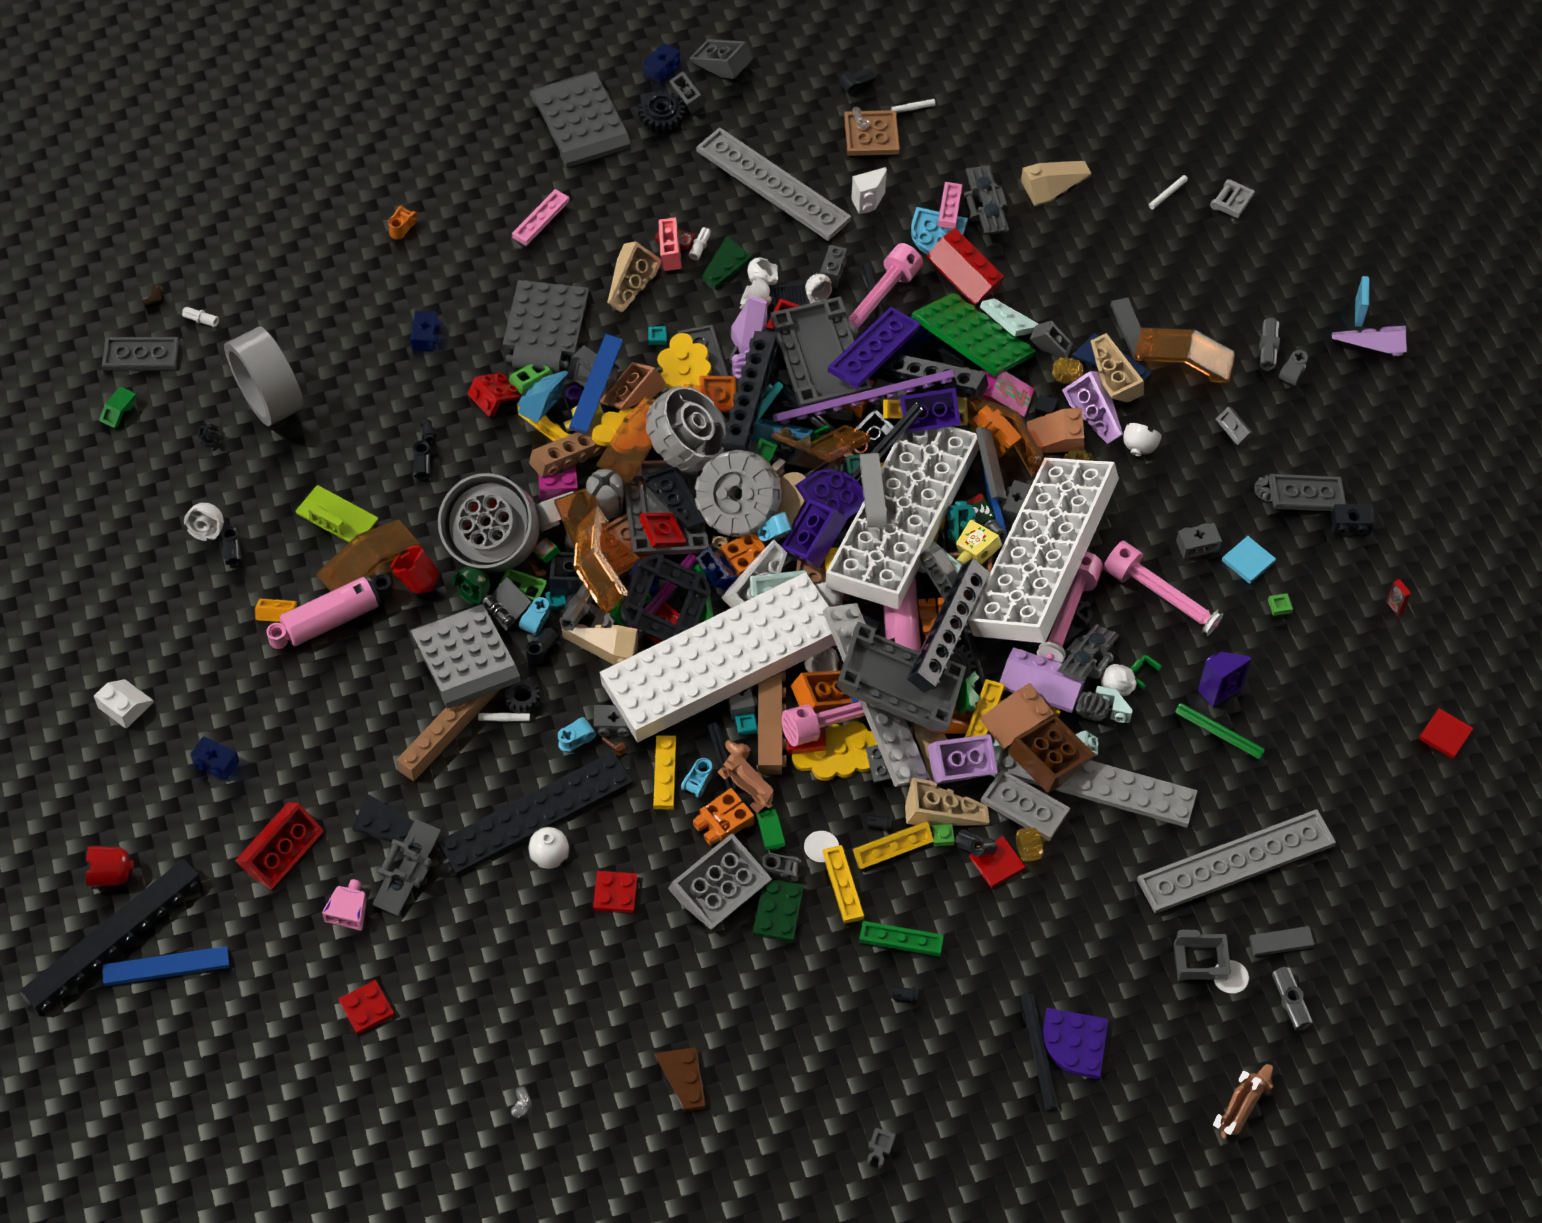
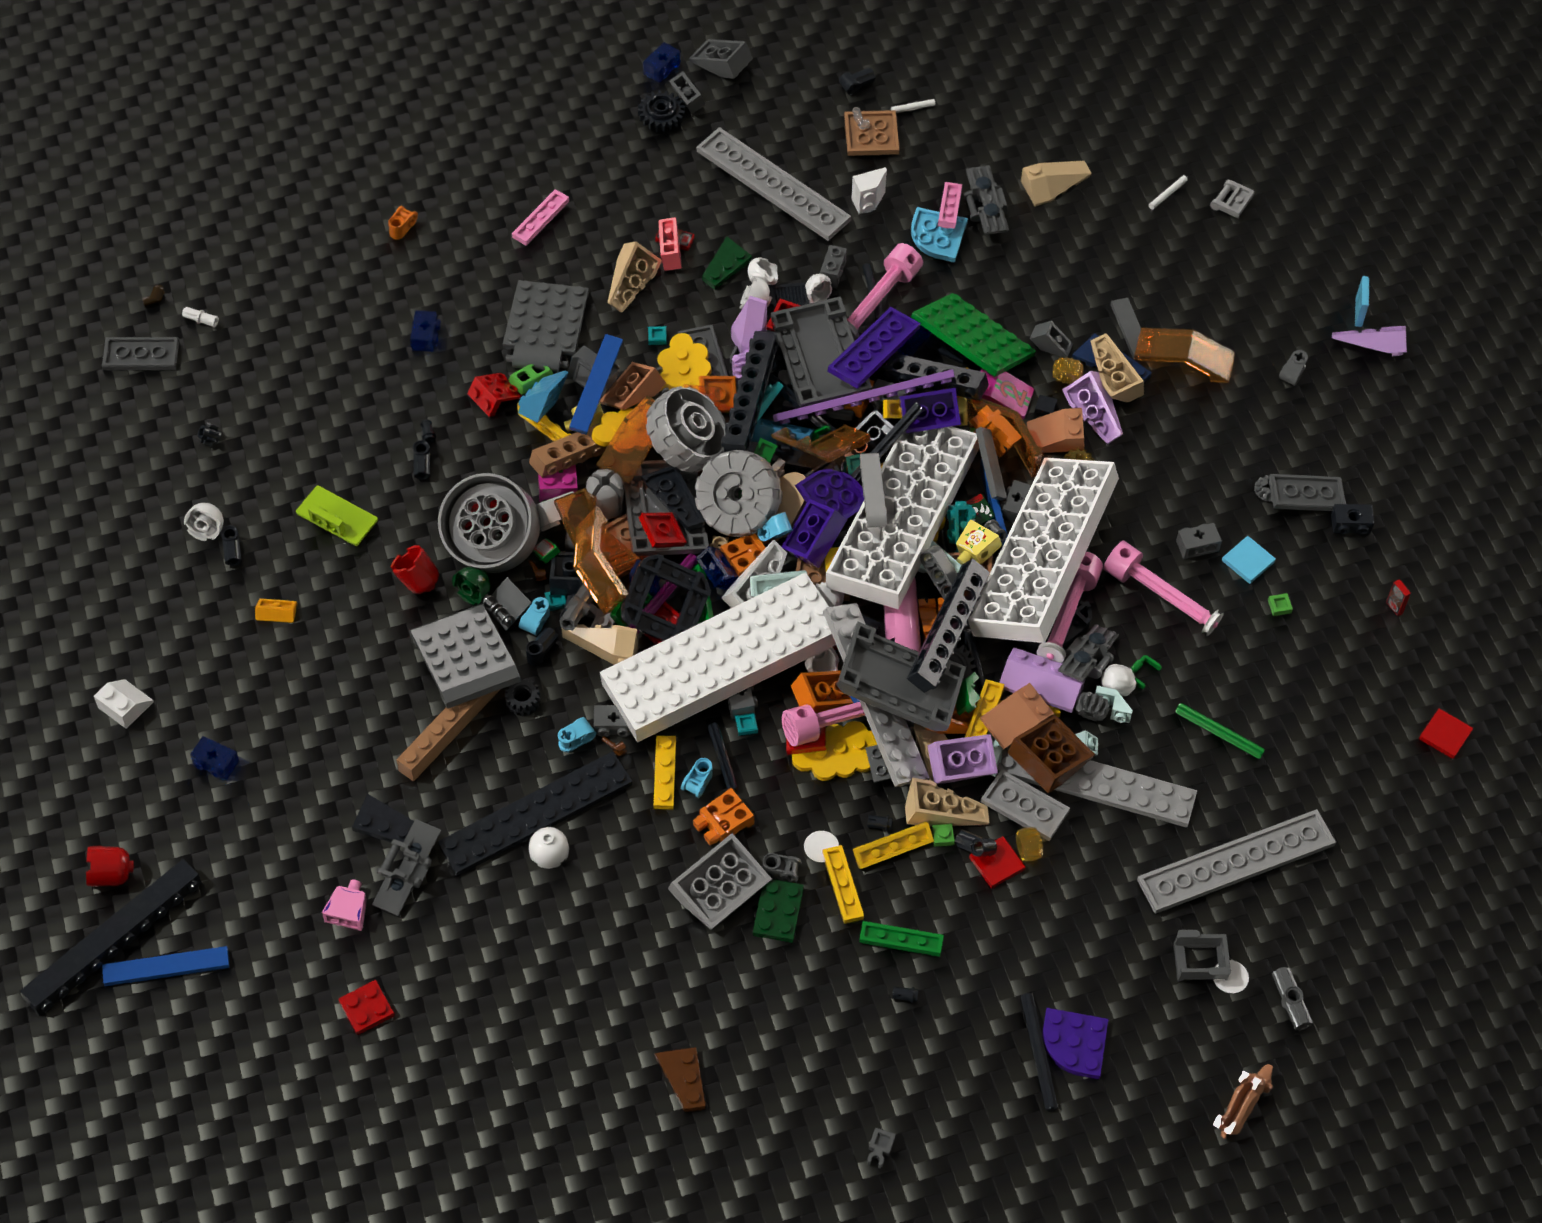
green slope [99,386,137,428] -> none
light grey wheel [224,326,304,426] -> none
red slope [235,802,324,890] -> none
bright pink piece [267,573,393,649] -> none
clear orange windscreen [316,519,422,591] -> none
white piece [478,713,530,722] -> none
bright green piece [498,568,547,602] -> none
clear arm [511,1086,531,1118] -> none
dark grey slope [530,71,631,168] -> none
dark purple tile [565,386,583,404] -> none
red plate [593,871,638,914] -> none
white axle [689,227,711,260] -> none
nougat animal [718,740,773,813] -> none
green slope [756,809,785,851] -> none
medium nougat brick [758,670,786,775] -> none
slope [926,228,1004,306] -> none
light aqua wing [980,299,1038,337] -> none
white cylinder [1123,423,1162,456] -> none
dark purple slope [1198,652,1251,707] -> none
dark grey plate [1216,407,1253,446] -> none
dark grey tile [1249,926,1315,957] -> none
dark grey piece [1259,318,1280,371] -> none

